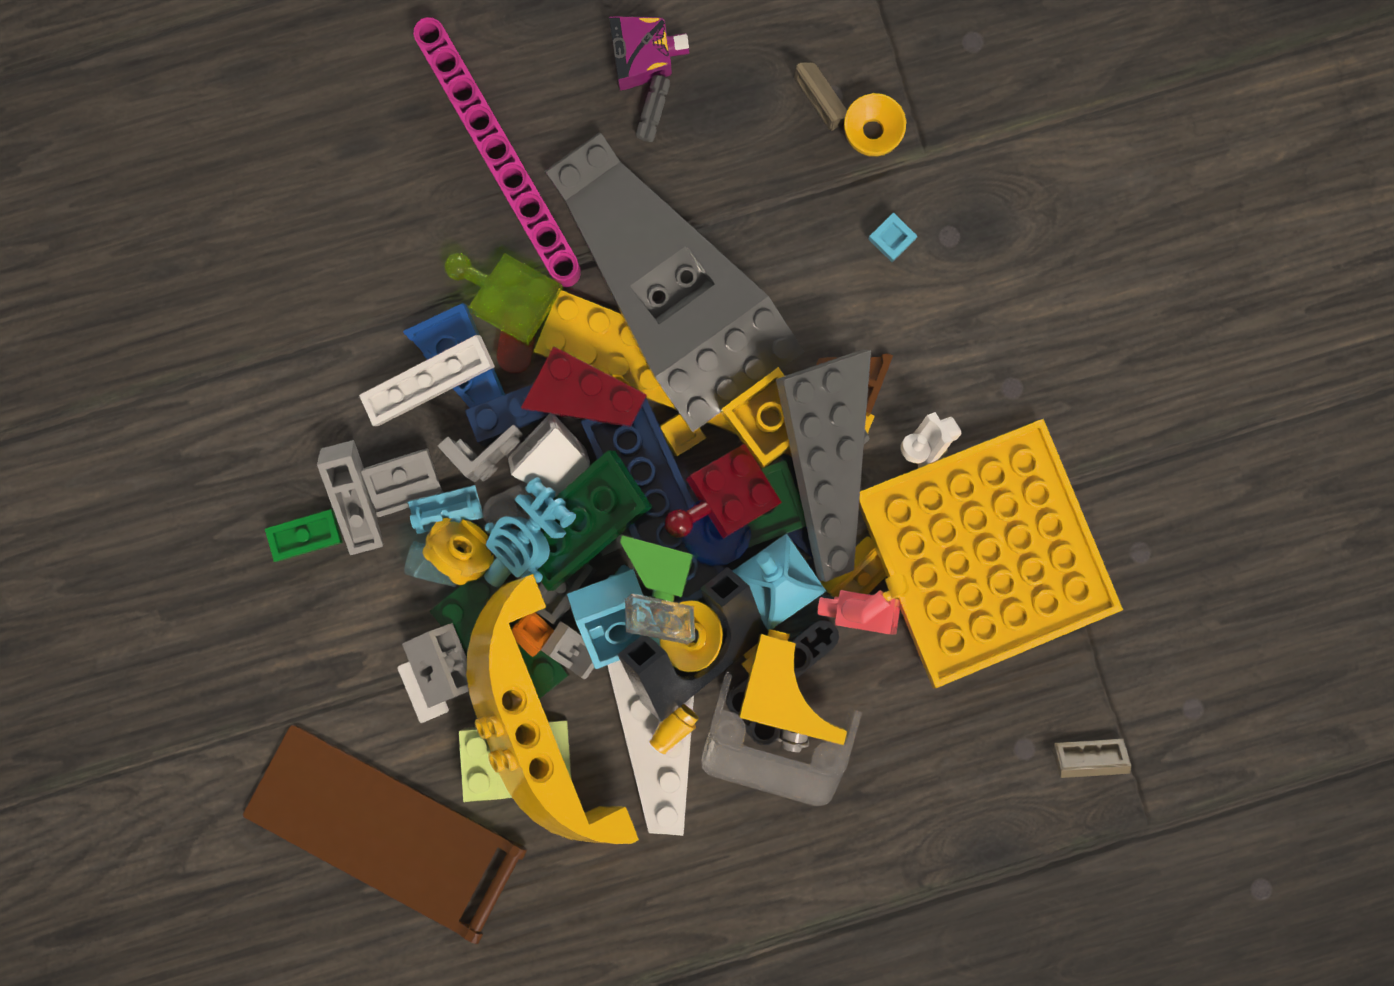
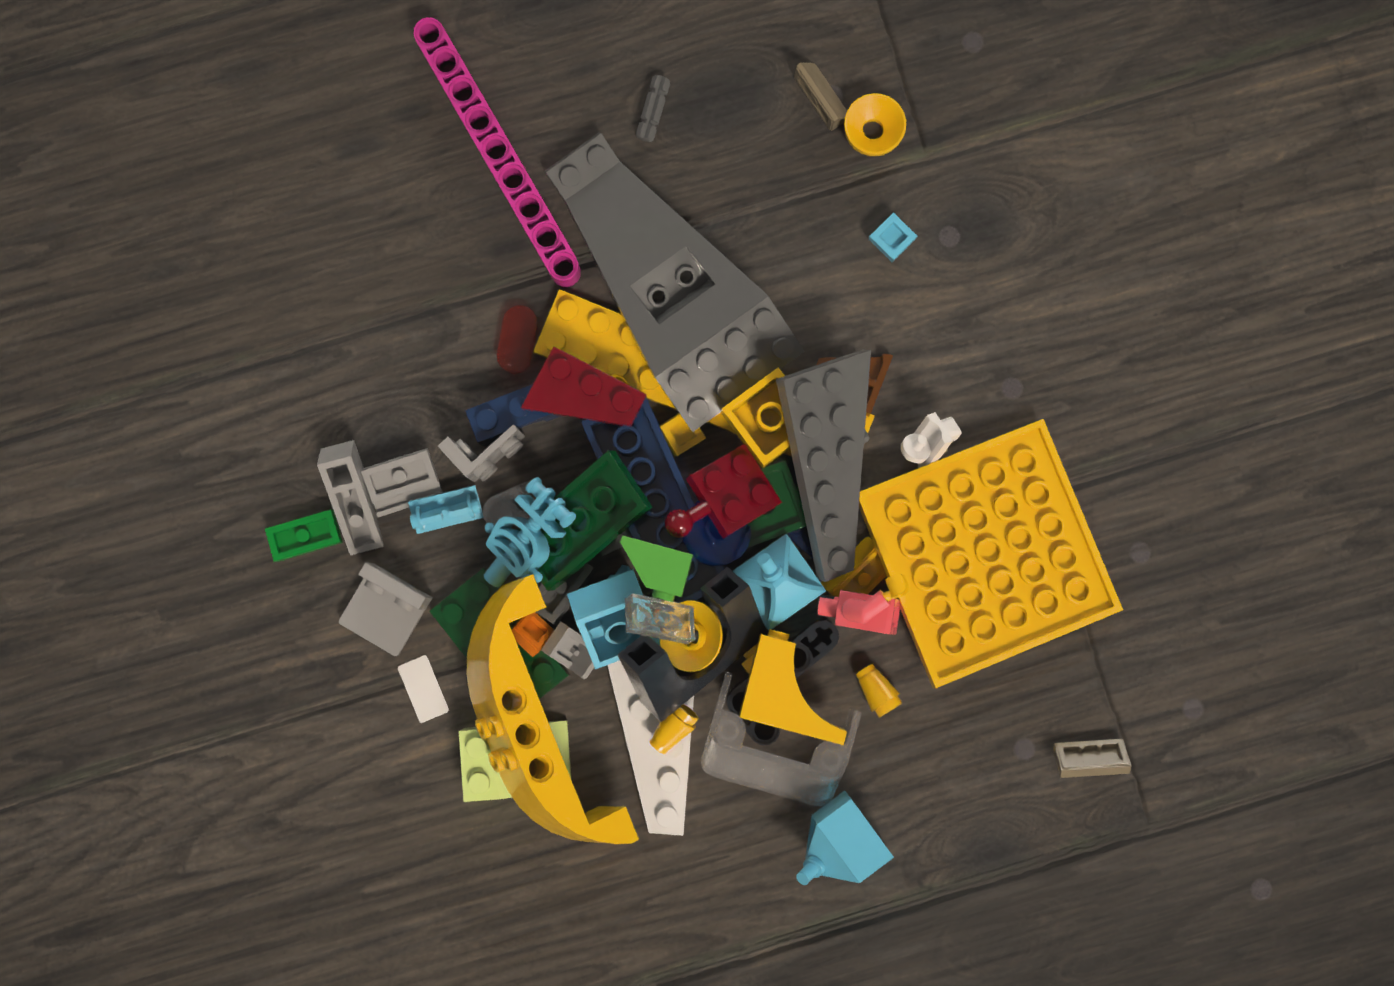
reddish brown flag [243,725,527,944] -> none
white plate [359,335,495,426] -> none
light grey brick [402,623,469,708] -> none
blue wing [403,303,505,408] -> none
clear light blue rock [404,541,458,587] -> none
yellow plate [422,518,494,585] -> none
clear neon green plate [445,253,563,344] -> none
white torso [508,413,590,497] -> none
magenta torso [609,17,690,91] -> none
light grey plate [777,729,810,752] -> none
none -> light grey bracket [339,562,433,656]
none -> medium azure piece [796,791,894,885]
none -> yellow cone [856,664,902,718]

